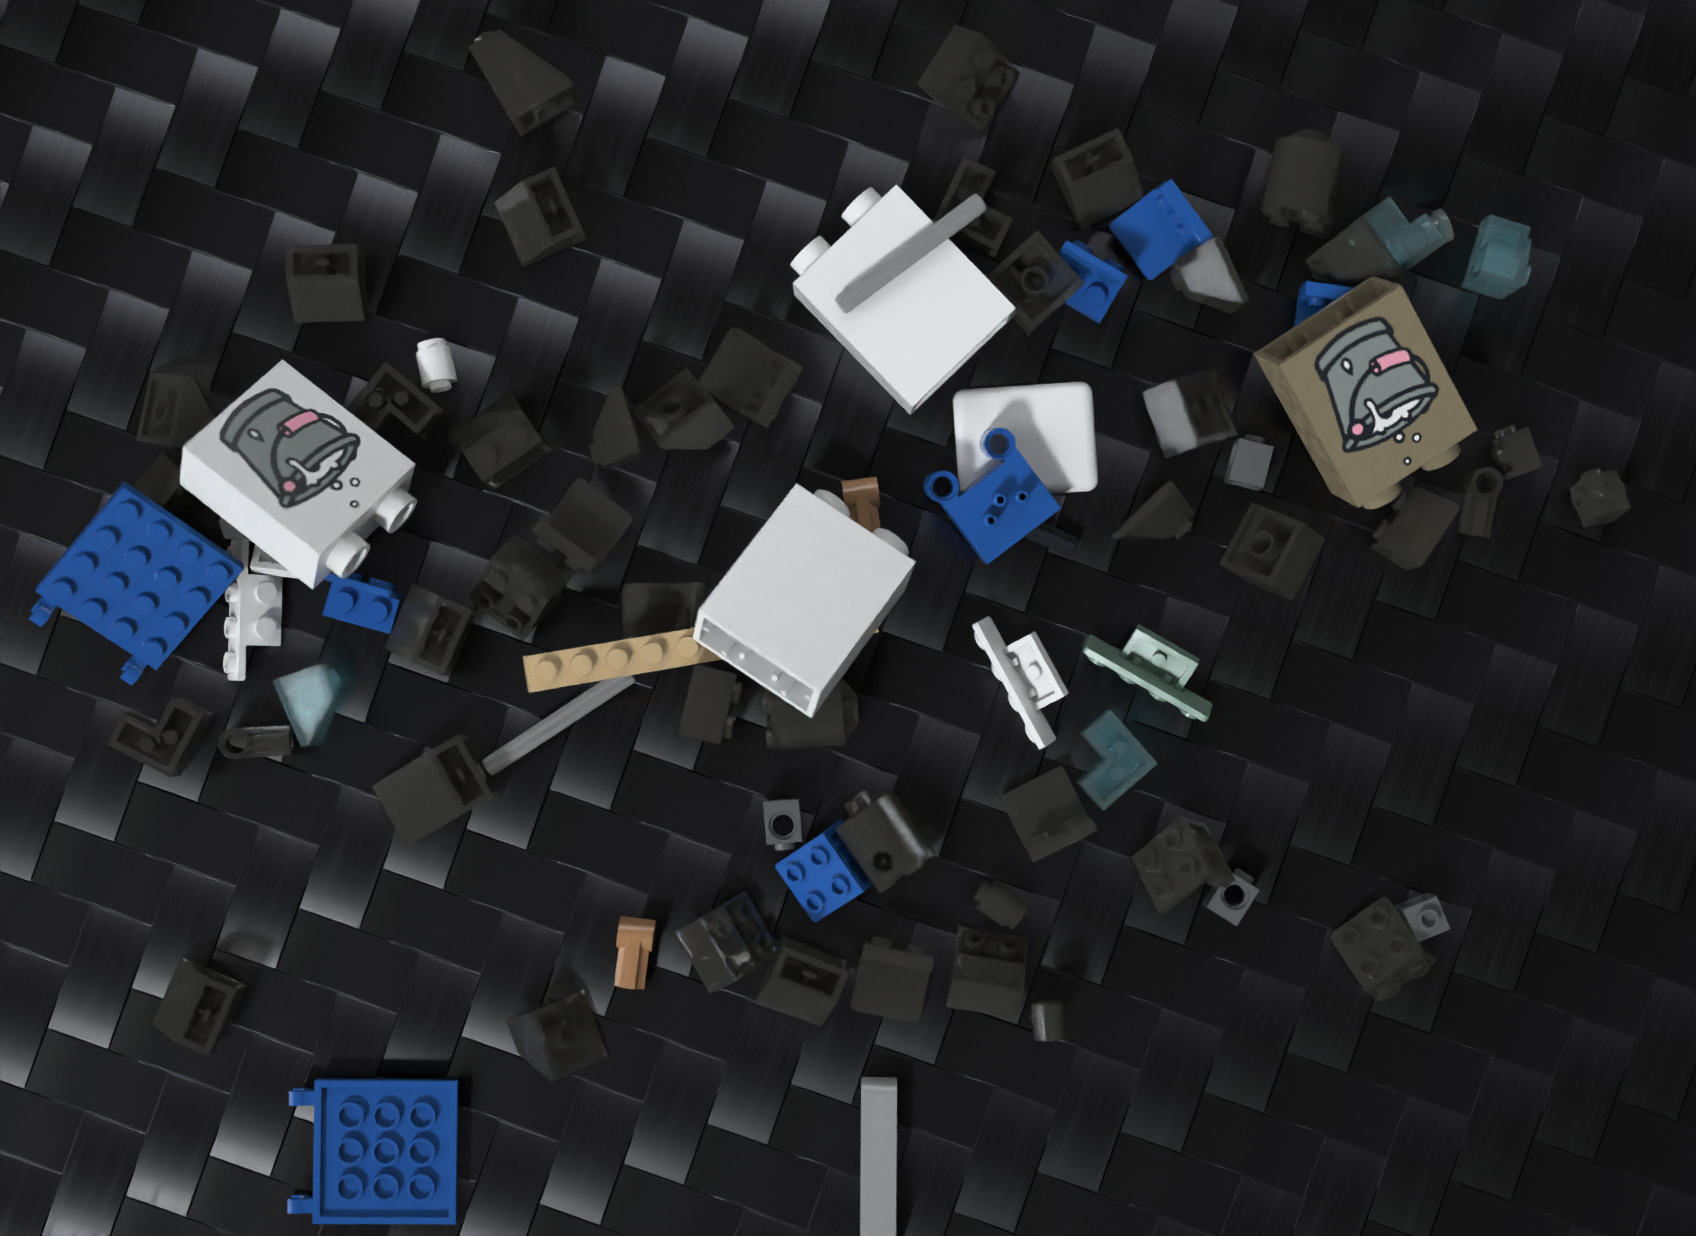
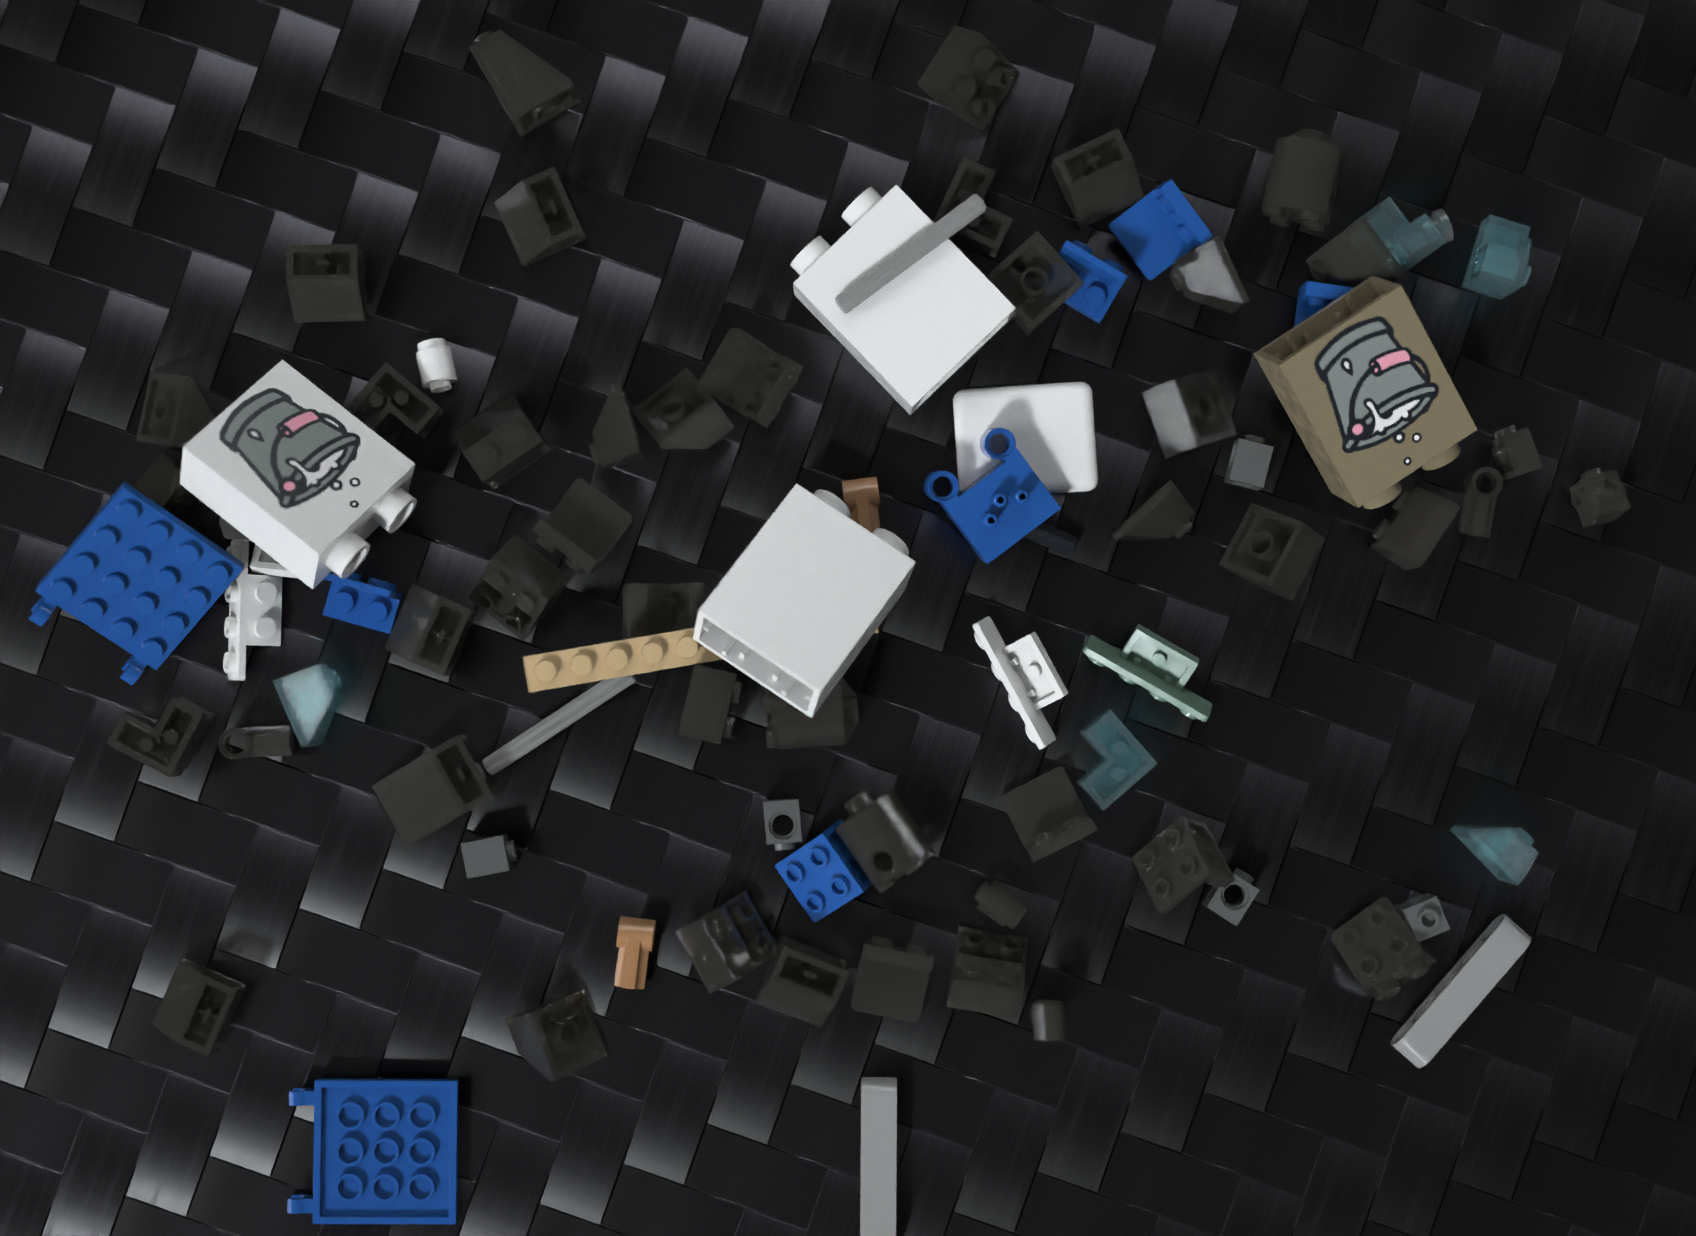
none -> dark grey brick [461,834,518,879]
none -> light grey beam [1391,914,1532,1068]
none -> clear light blue slope [1450,825,1539,885]

